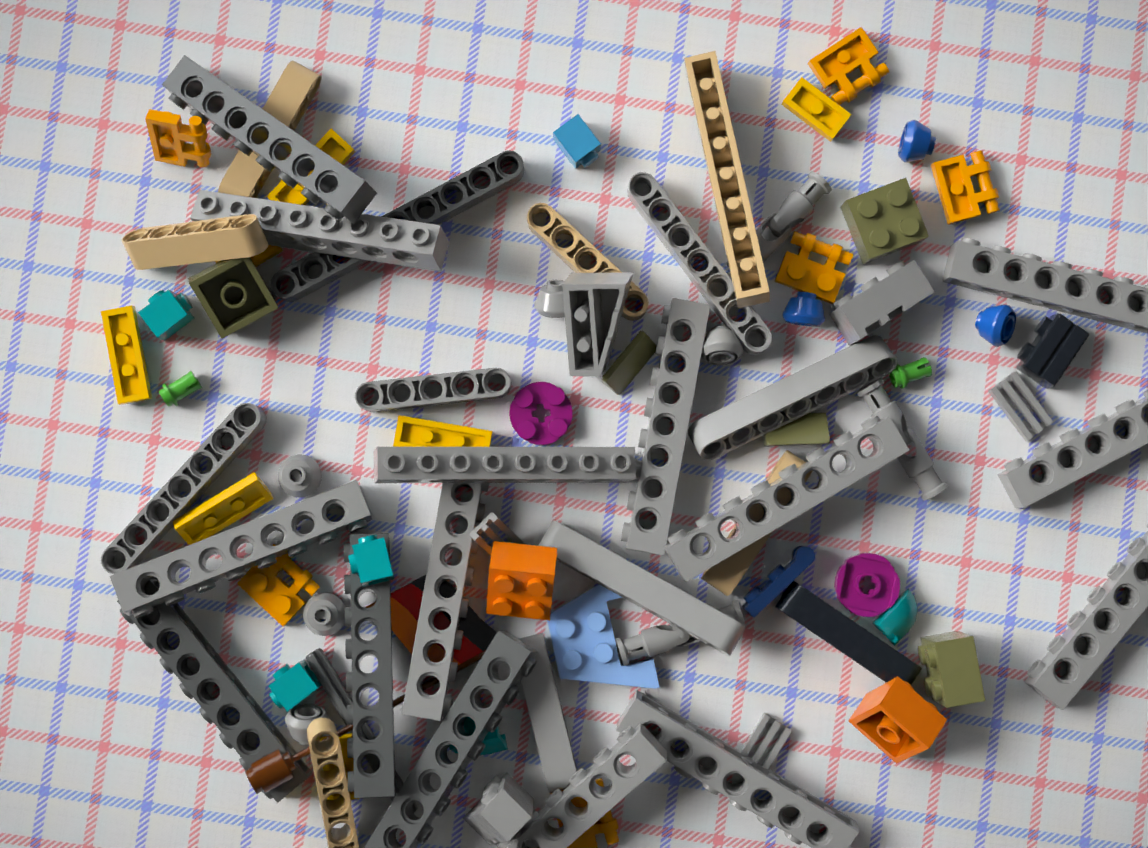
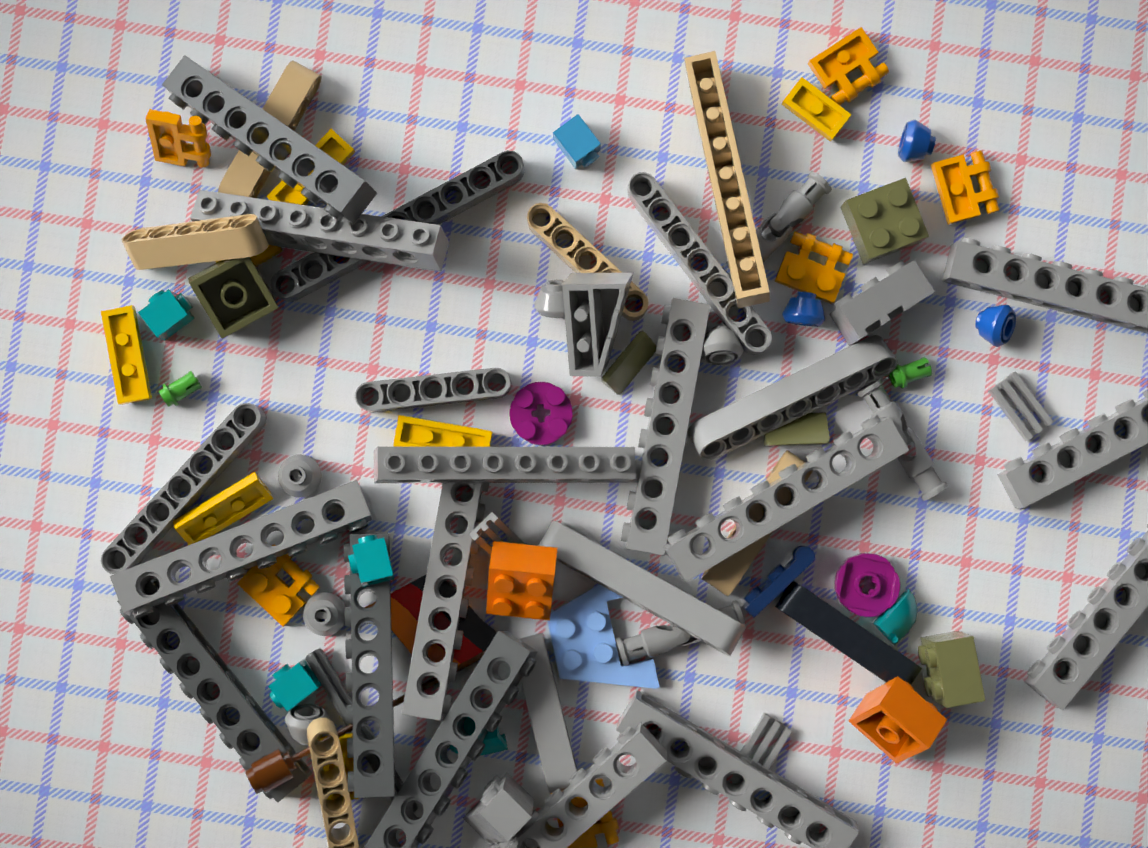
black brick [1016,313,1089,389] -> none

